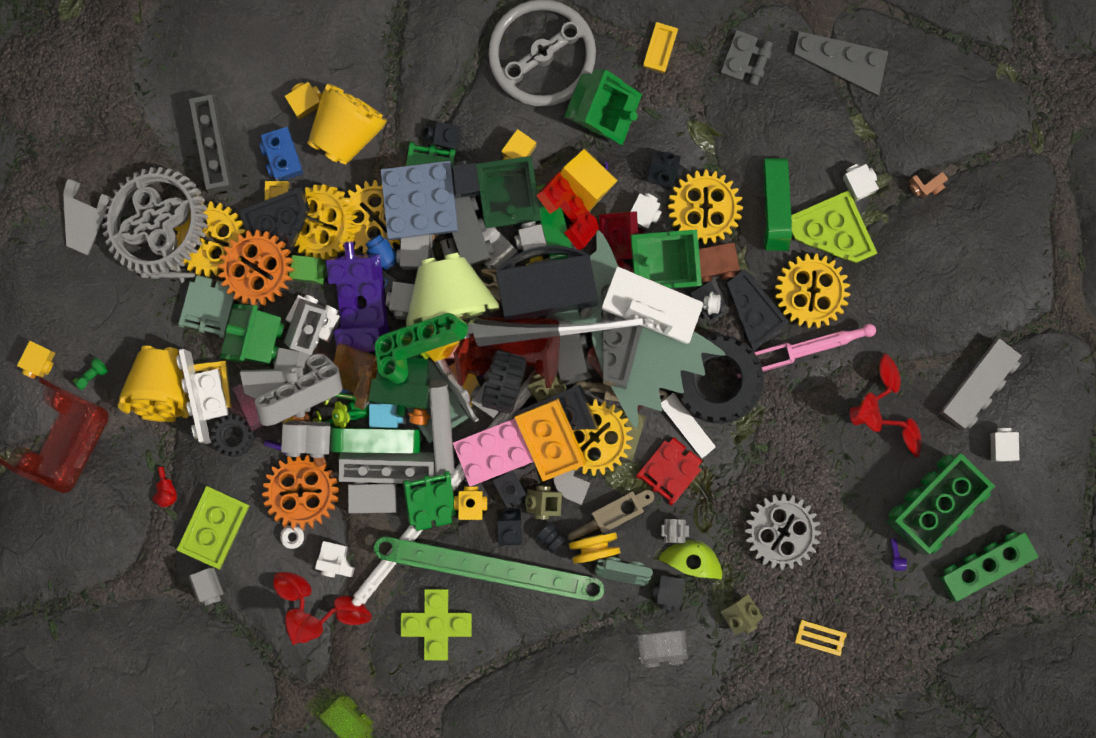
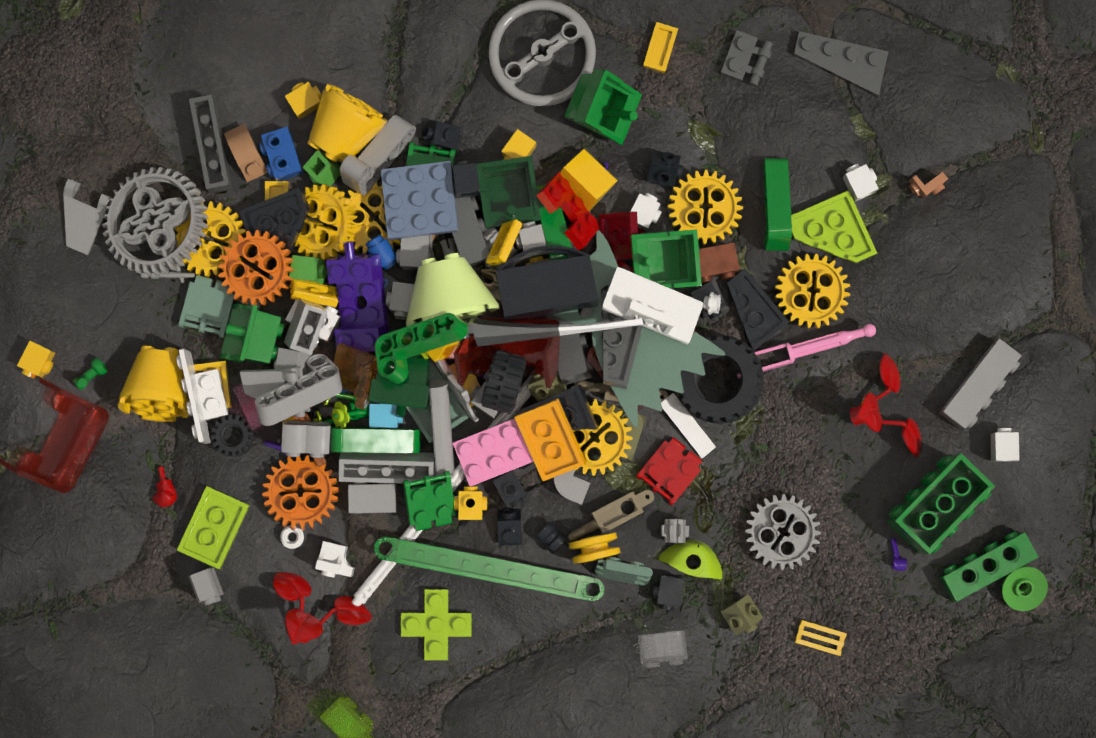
orange plate [408,408,431,425] -> none
olive brick [525,485,562,519] -> none
none -> medium nougat brick [224,124,268,182]
none -> yellow tile [289,279,338,307]
none -> bright green brick [303,150,341,187]
none -> light grey beam [340,115,416,195]
none -> yellow tile [486,219,522,266]
none -> bright green dish [1002,566,1048,611]

